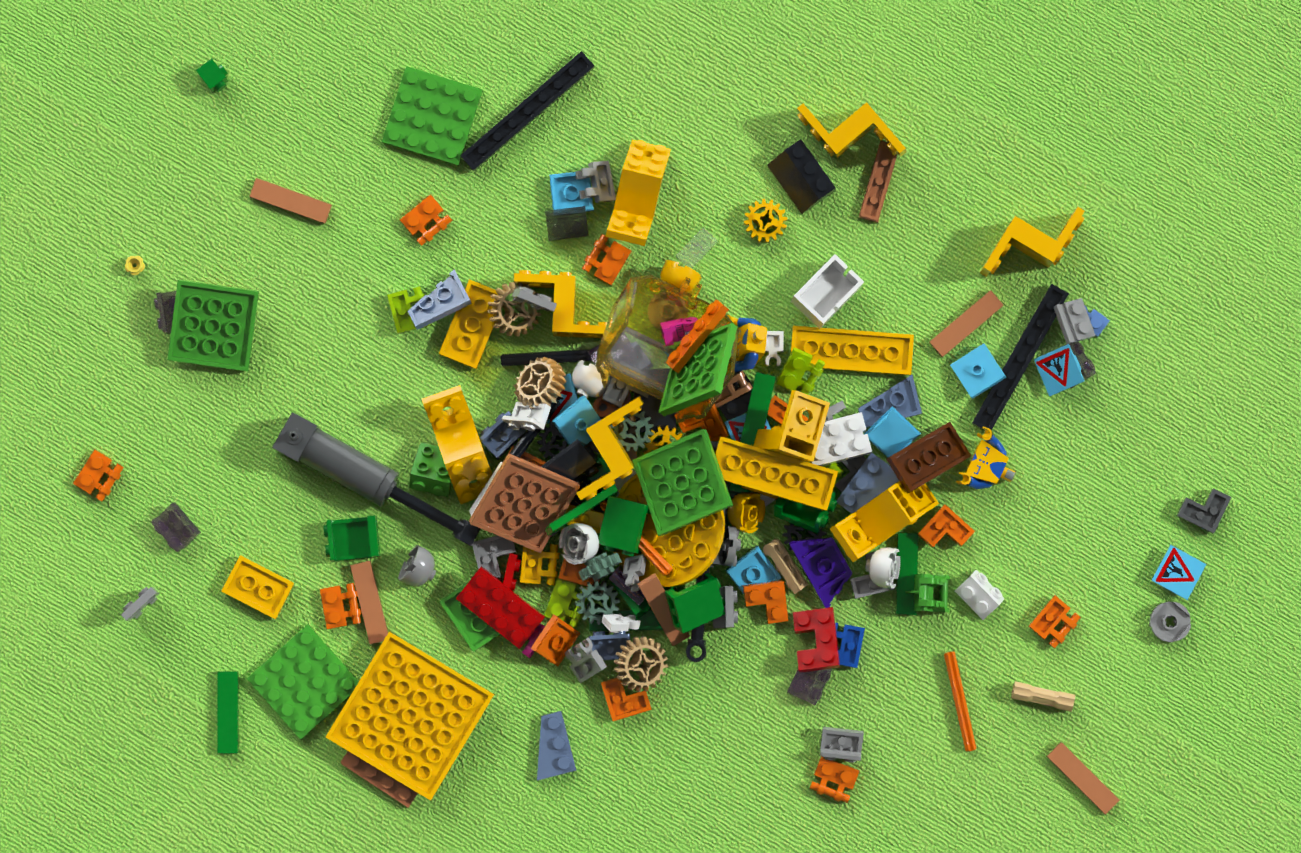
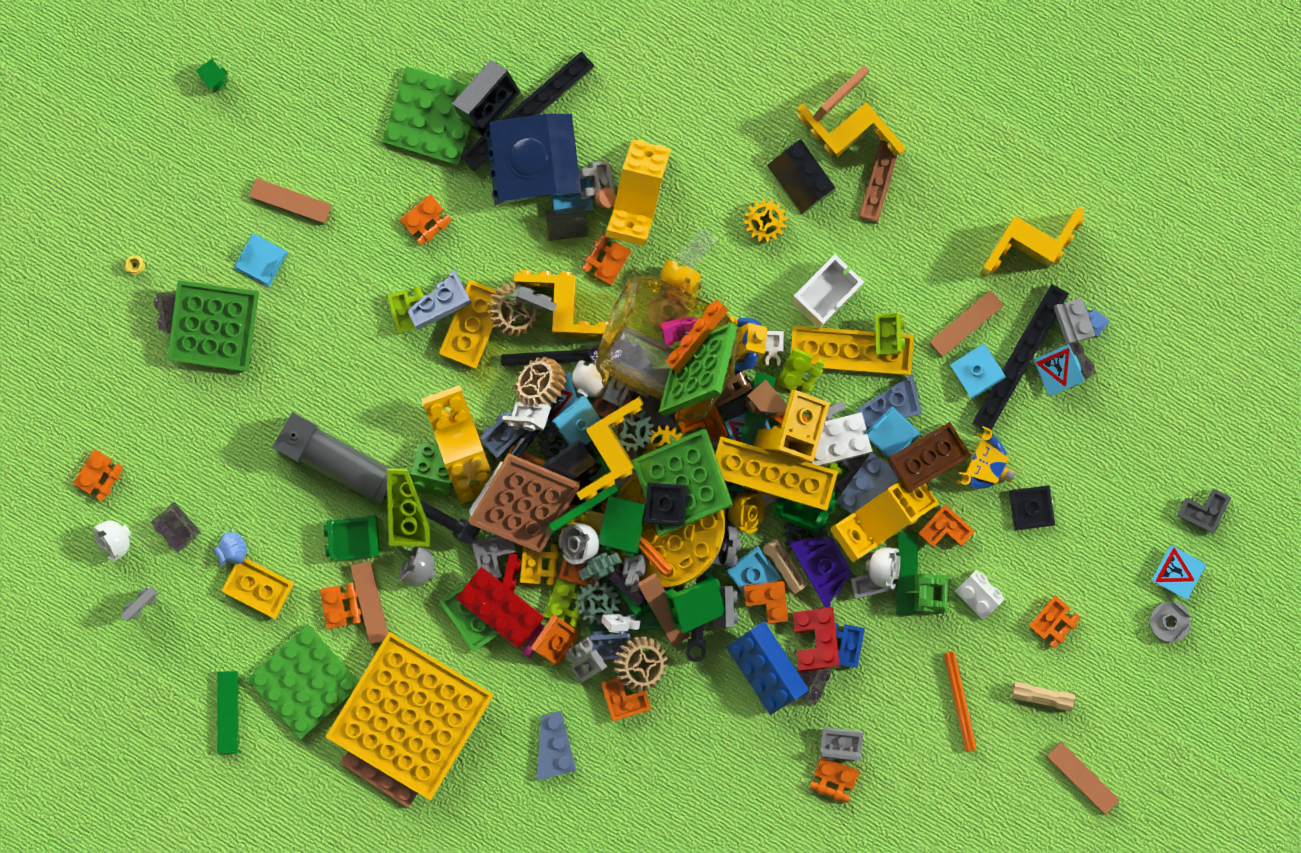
none -> white cylinder [92,520,131,562]
none -> medium blue animal [213,532,247,567]
none -> medium azure piece [234,233,288,287]
none -> lime wedge [387,469,430,547]
none -> black slope [452,60,521,136]
none -> dark blue panel [485,114,581,206]
none -> nougat tile [595,188,616,209]
none -> black tile [644,482,688,527]
none -> blue brick [726,621,809,715]
none -> medium nougat slope [744,380,787,417]
none -> nougat tile [813,65,869,122]
none -> lime bracket [875,312,905,355]
none -> black tile [1009,485,1055,531]

